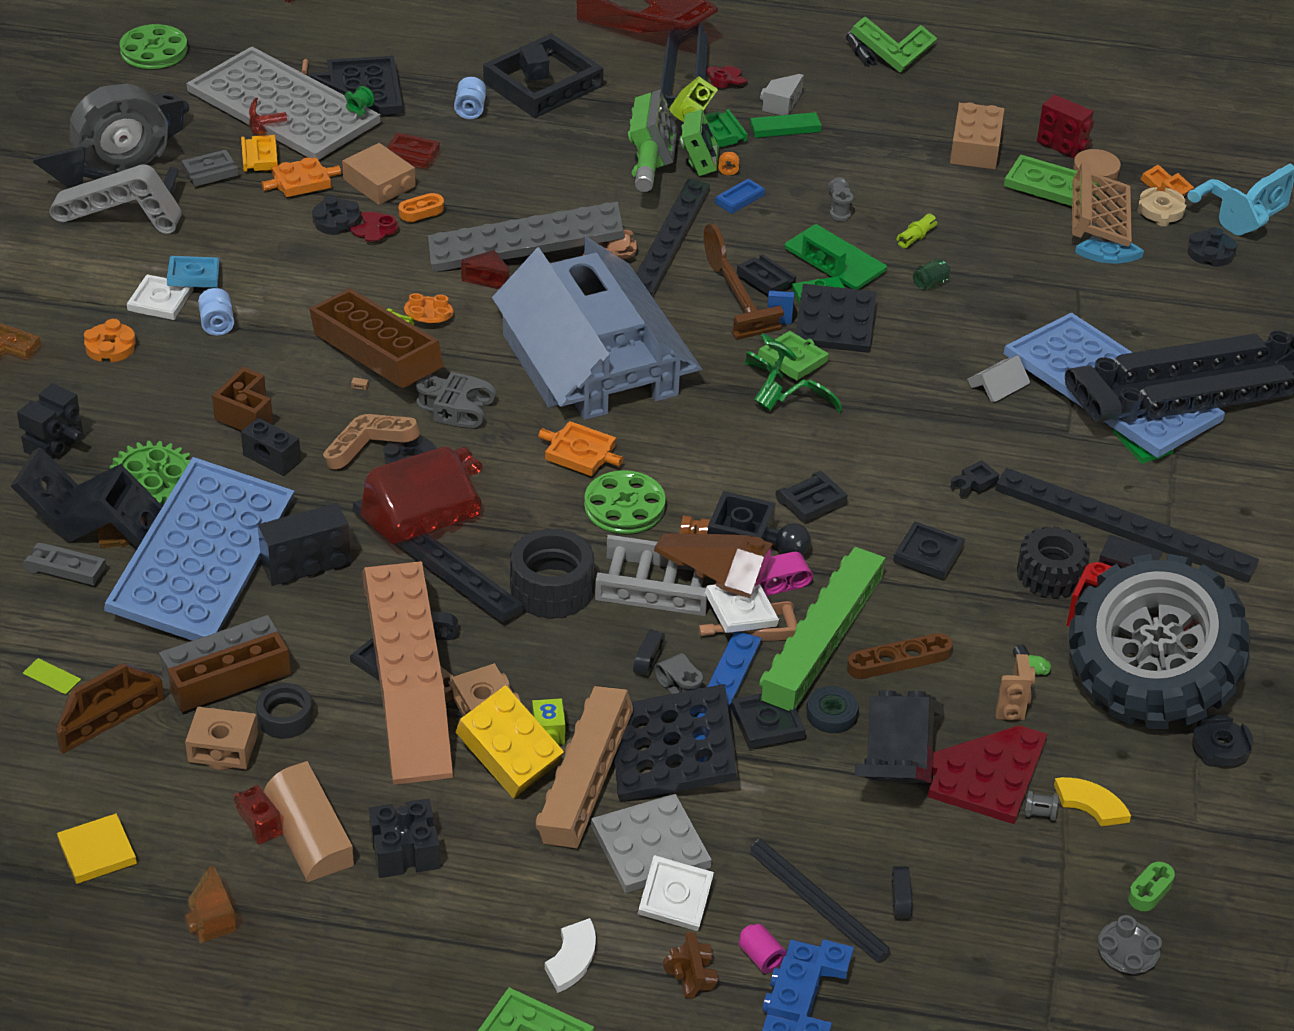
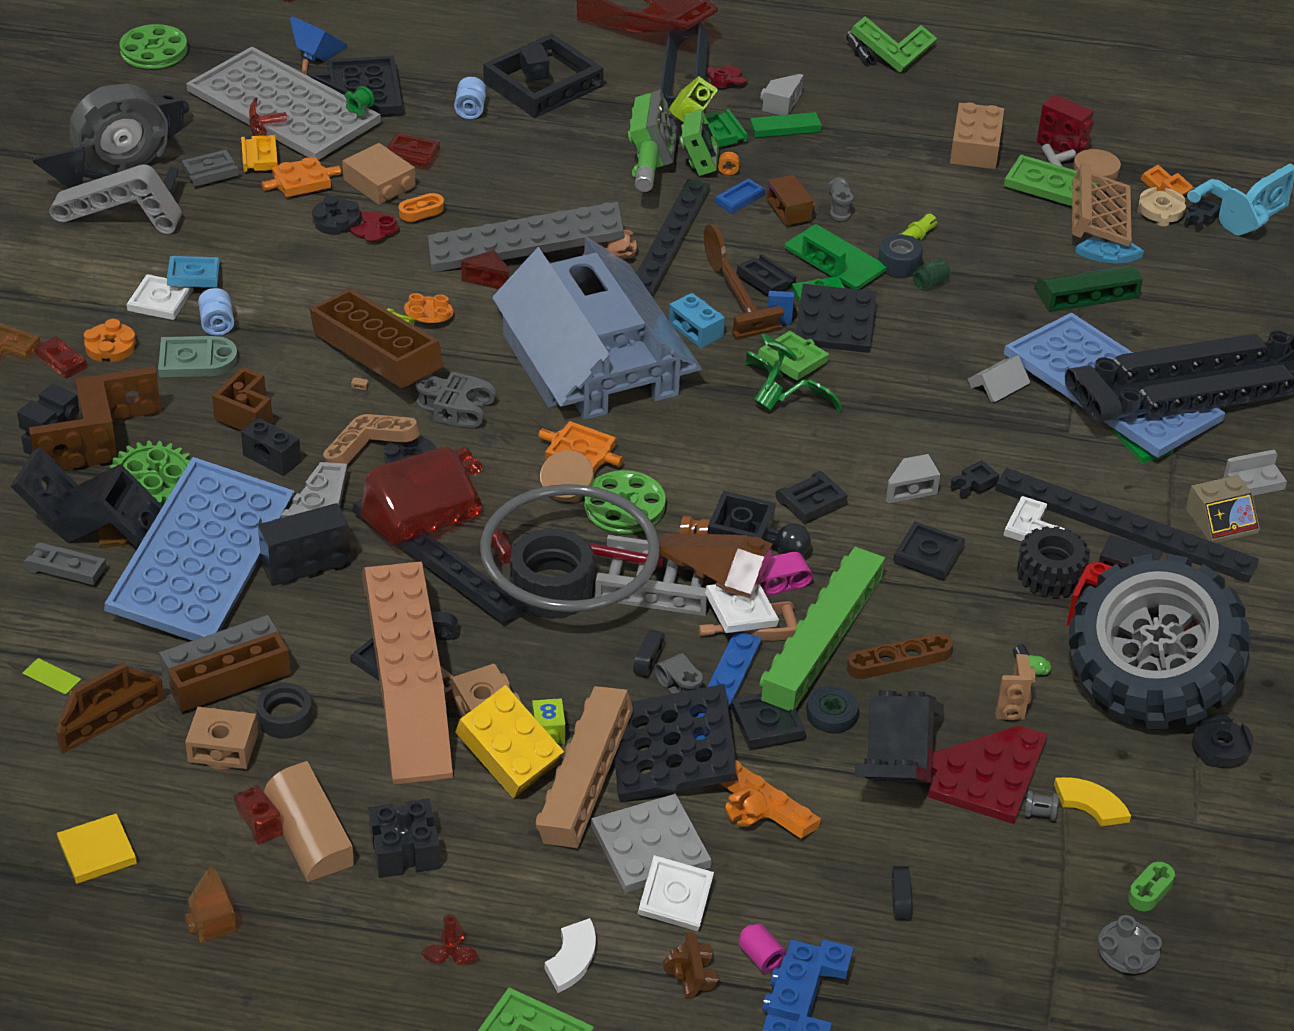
black axle [750,839,890,962] -> none
black plate [1187,227,1237,267] -> none
none -> reddish brown bracket [29,366,162,470]
none -> clear red plate [35,336,87,379]
none -> sand green tile [158,336,238,378]
none -> light grey wing [281,462,348,518]
none -> blue slope [290,16,347,62]
none -> clear red plant [421,914,477,964]
none -> dark grey piece [480,484,660,612]
none -> clear red pin [491,529,513,564]
none -> medium nougat tile [540,450,594,503]
none -> dark red bar [589,543,664,568]
none -> dark azure brick [669,293,725,348]
none -> orange plate [720,760,821,838]
none -> reddish brown brick [767,174,815,226]
none -> black wheel [878,234,923,278]
none -> light grey slope [886,454,940,504]
none -> white tile [1004,496,1065,541]
none -> dark green brick [1034,265,1143,312]
none -> light grey piece [1042,144,1076,167]
none -> black plate [1184,197,1221,230]
none -> slope [1186,475,1260,543]
none -> light grey bracket [1223,450,1287,496]

